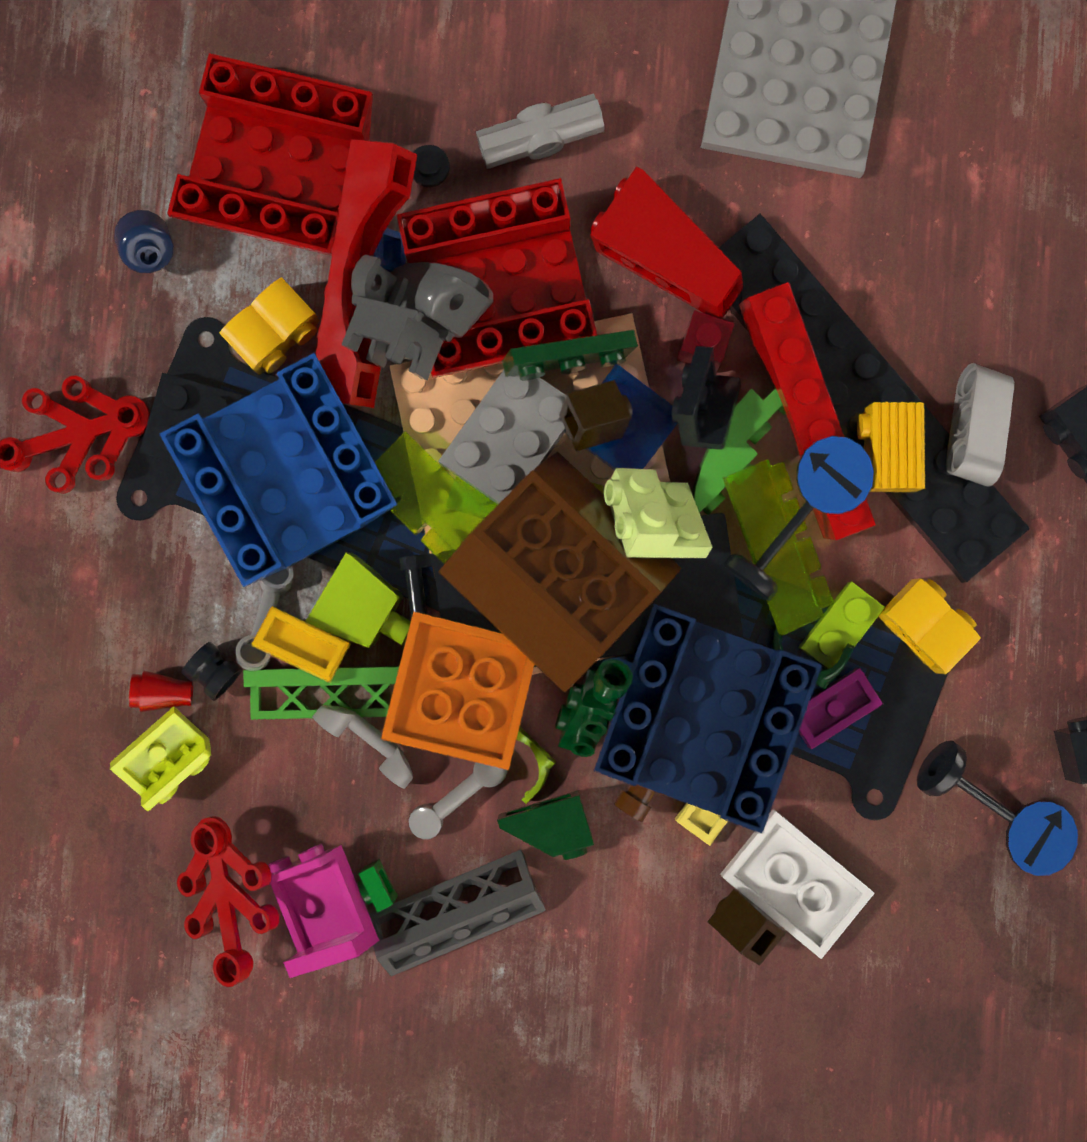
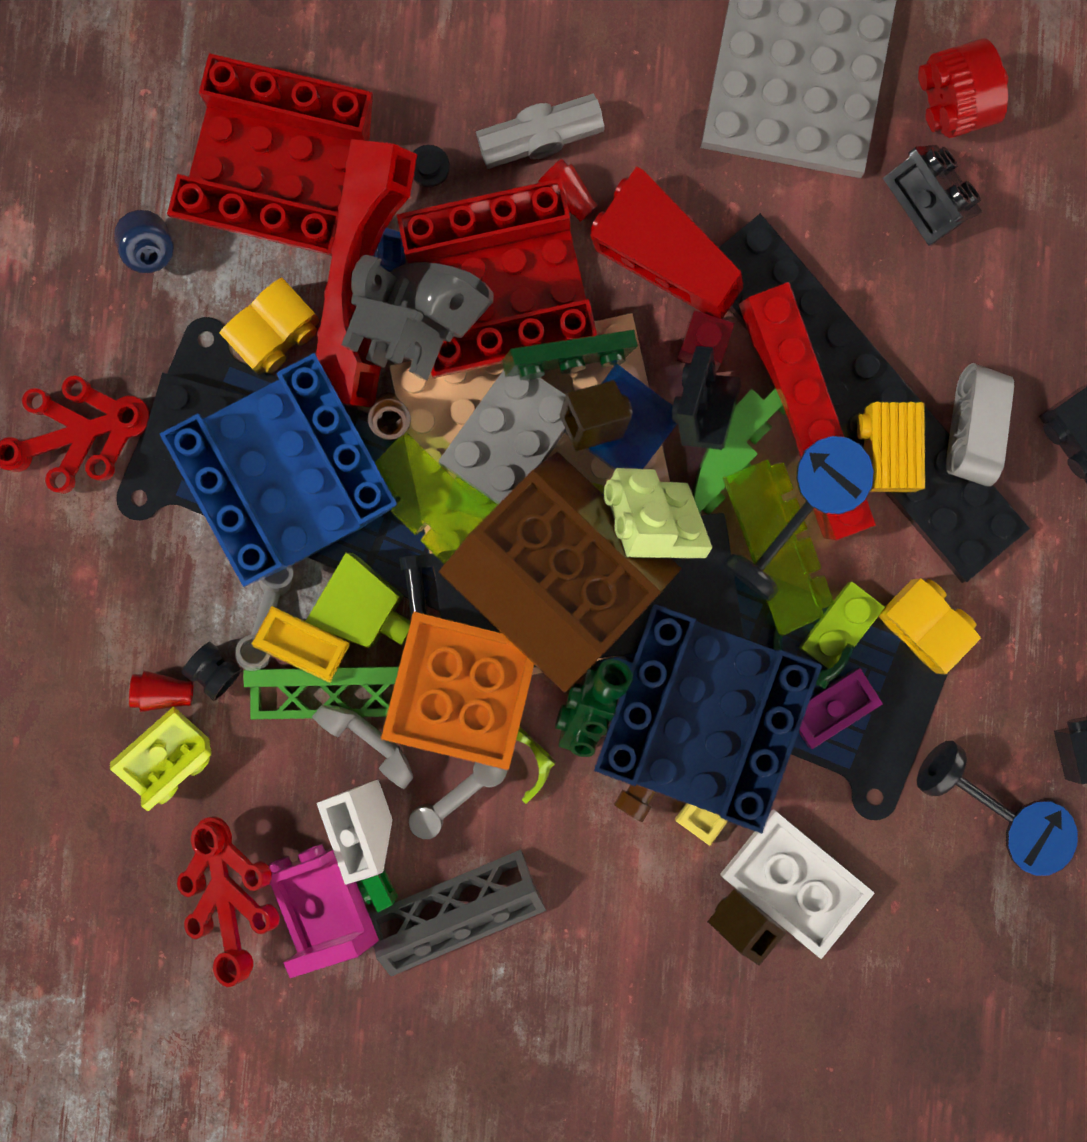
dark green slope [497,790,594,860] -> none
none -> white slope [317,780,393,885]
none -> reddish brown cone [368,392,411,440]
none -> red cone [538,158,598,222]
none -> black bracket [883,145,982,246]
none -> red piece [918,38,1008,138]

